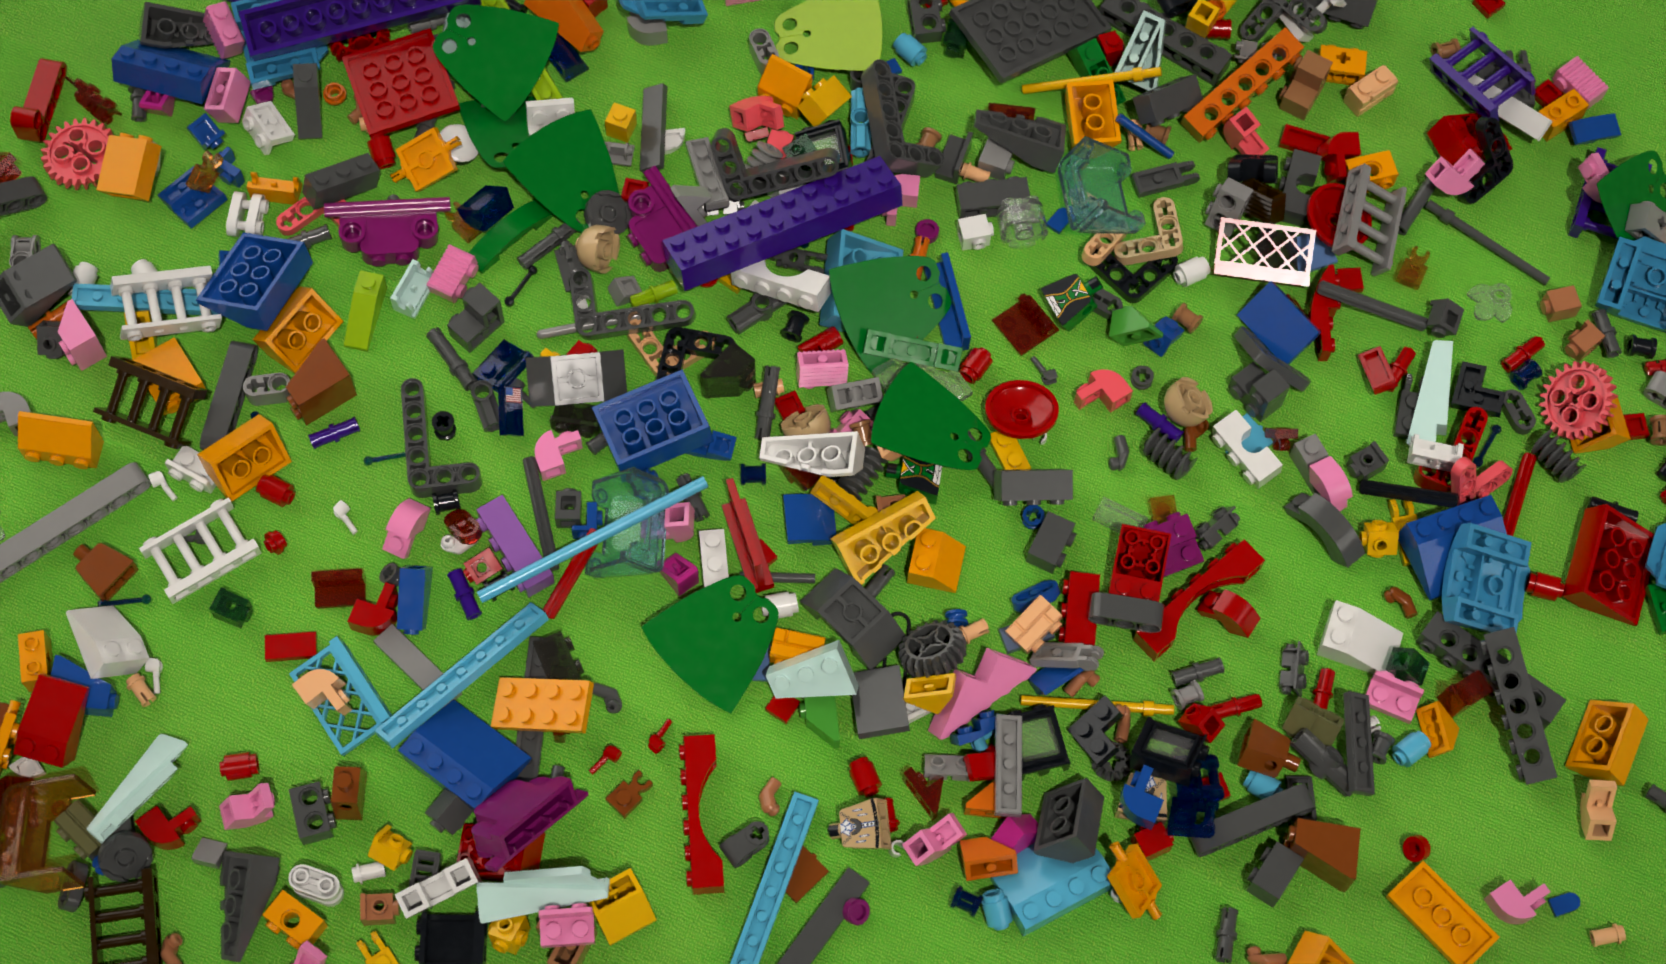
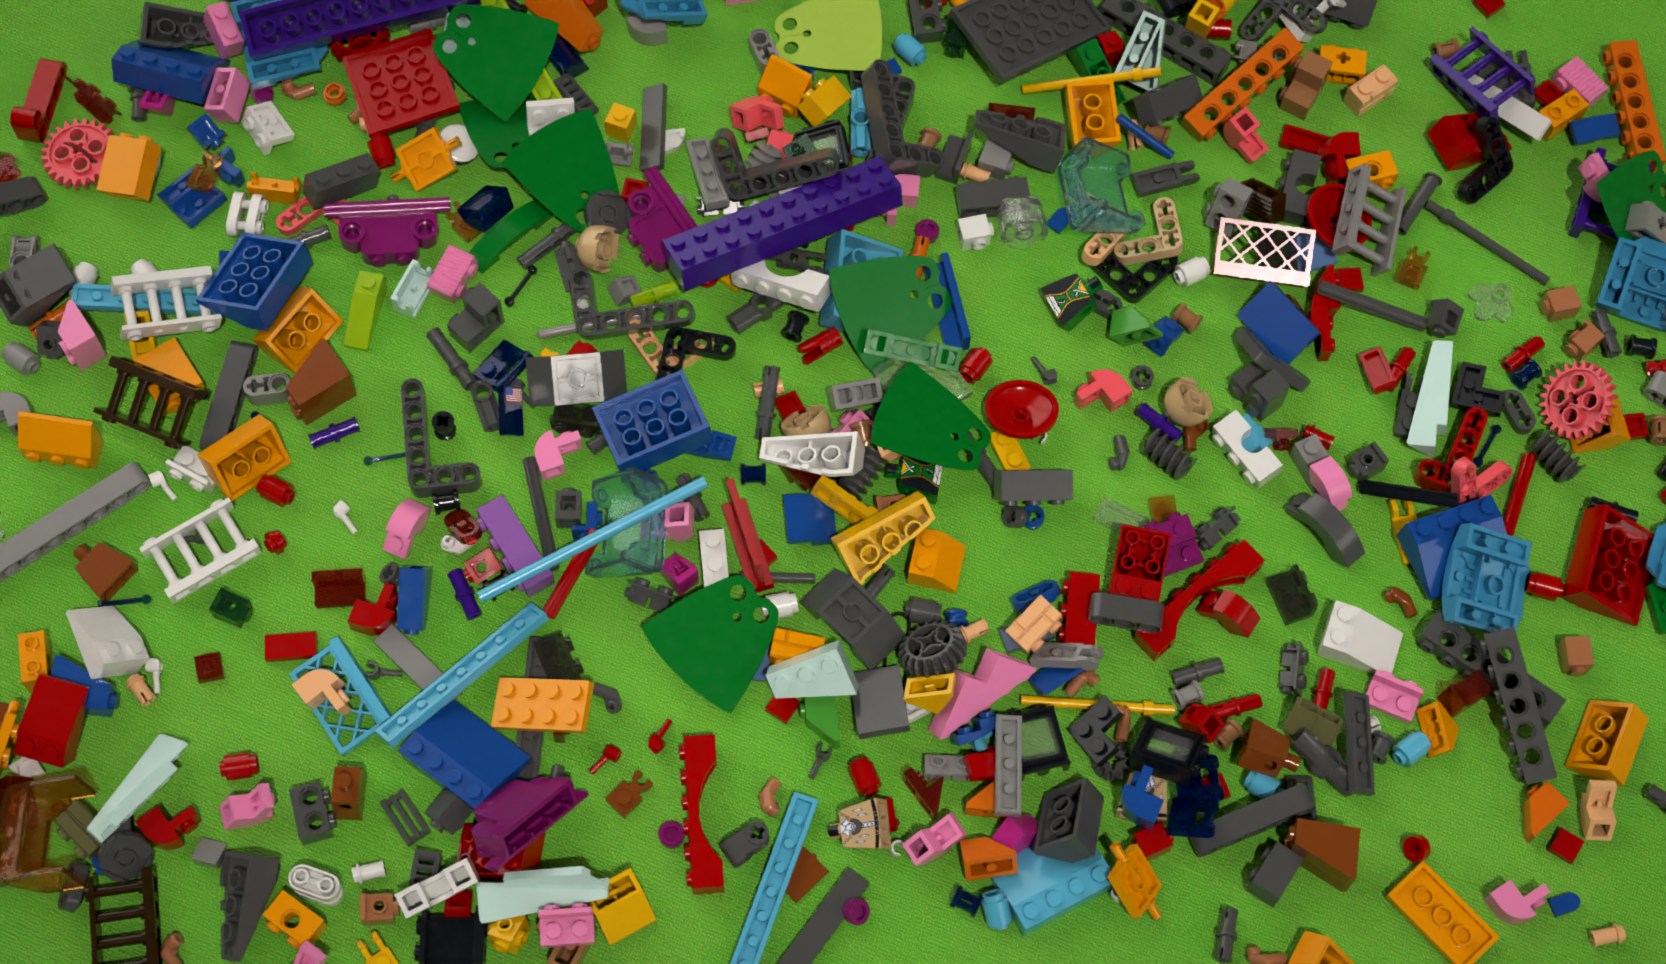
dark grey slope [293,63,323,140] -> none
yellow brick [368,824,413,871] -> none
light grey slope [670,185,712,226] -> none
clear smoke slope [700,342,756,398] -> none
bright pink brick [796,349,849,389] -> none
clear red hinge [992,293,1059,356] -> none
dark grey brick [1026,511,1077,574] -> none
black piece [1228,154,1278,184] -> none
yellow brick [1359,520,1399,558] -> none
clear green brick [1385,647,1430,685] -> none
white hinge [1407,434,1464,472] -> none
bright pink brick [1425,149,1485,195] -> none
none -> light grey brick [1,342,40,376]
none -> clear red tile [194,652,225,684]
none -> dark grey hand [365,661,402,680]
none -> dark grey tile [380,789,431,847]
none -> red tile [444,891,473,917]
none -> dark grey slope [554,73,599,115]
none -> dark grey hinge [624,577,679,612]
none -> magenta tile [658,821,685,849]
none -> dark grey hand [808,743,832,780]
none -> dark grey brick [904,597,942,625]
none -> dark grey bush [1002,506,1027,528]
none -> medium nougat bush [1212,718,1244,752]
none -> clear smoke bracket [1265,564,1318,626]
none -> red pin [1301,424,1335,450]
none -> orange slope [1523,781,1570,843]
none -> red tile [1548,828,1585,865]
none -> nougat brick [1558,636,1594,676]
none -> orange brick [1602,40,1666,172]

